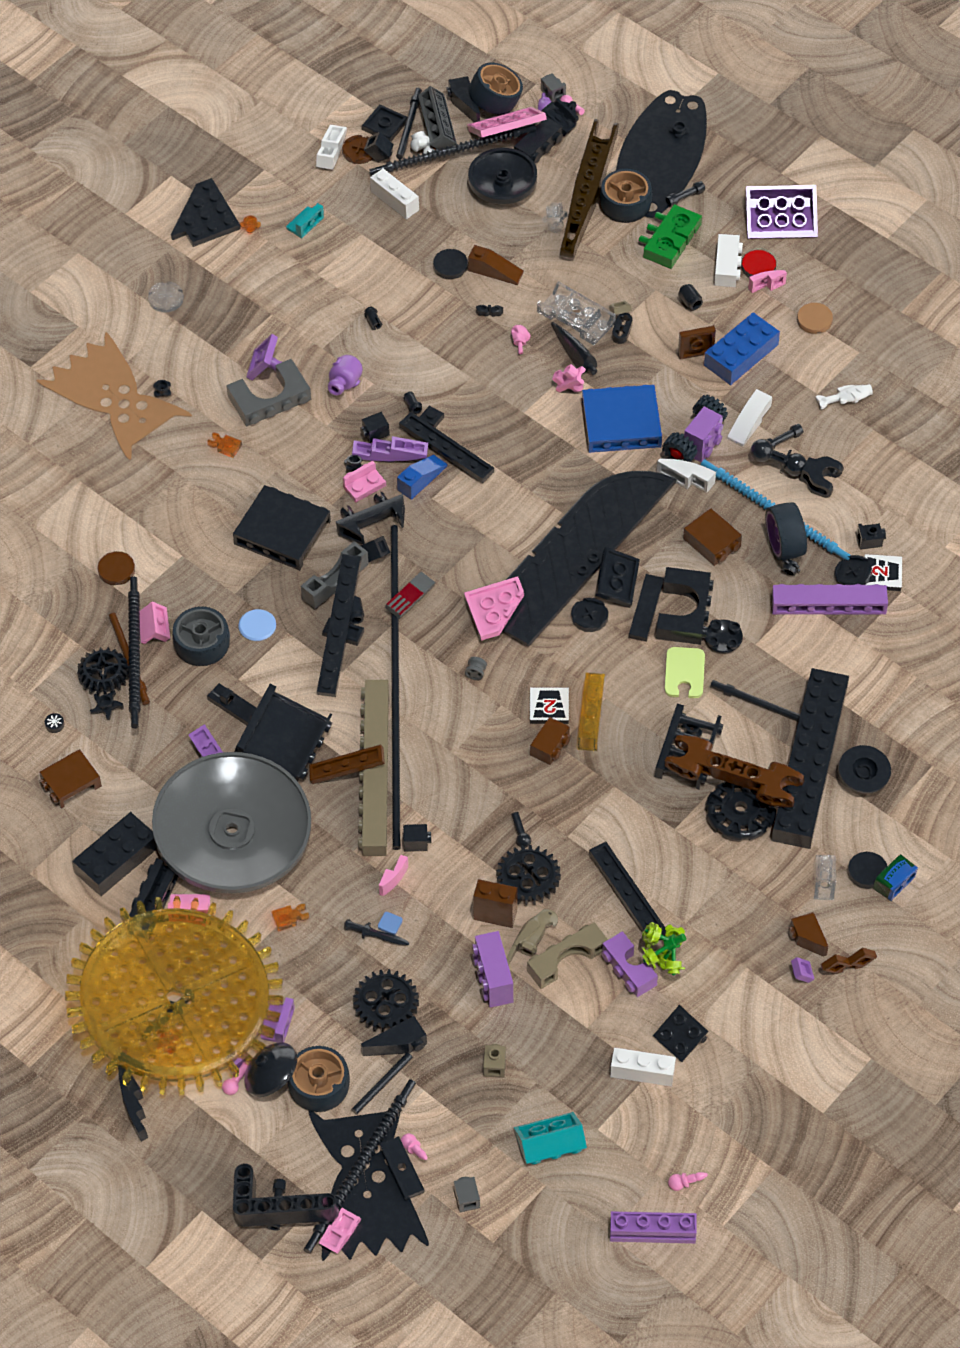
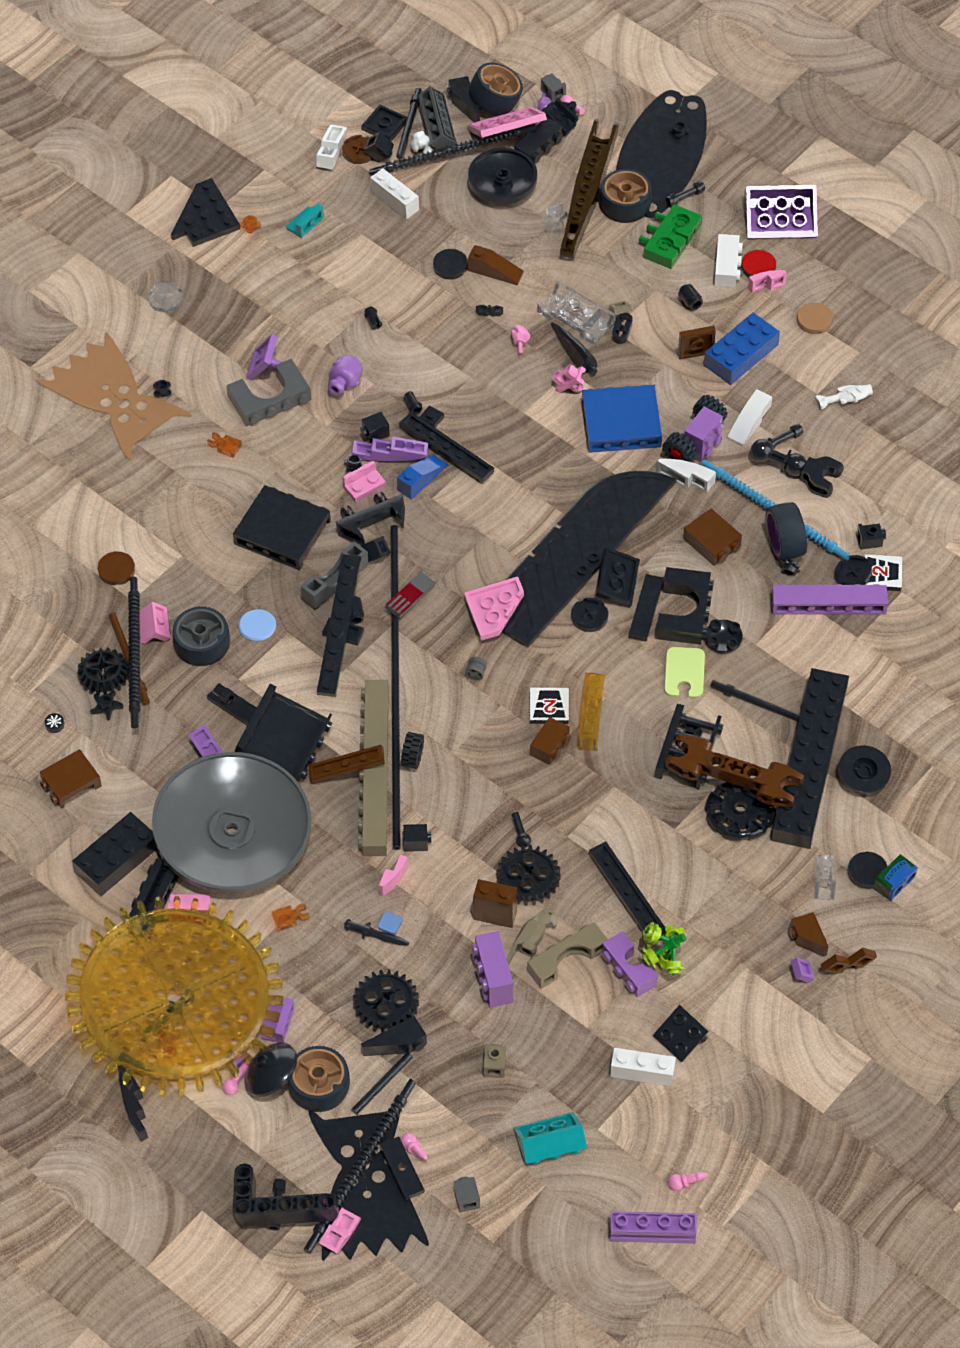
none -> black tyre [401,732,425,769]

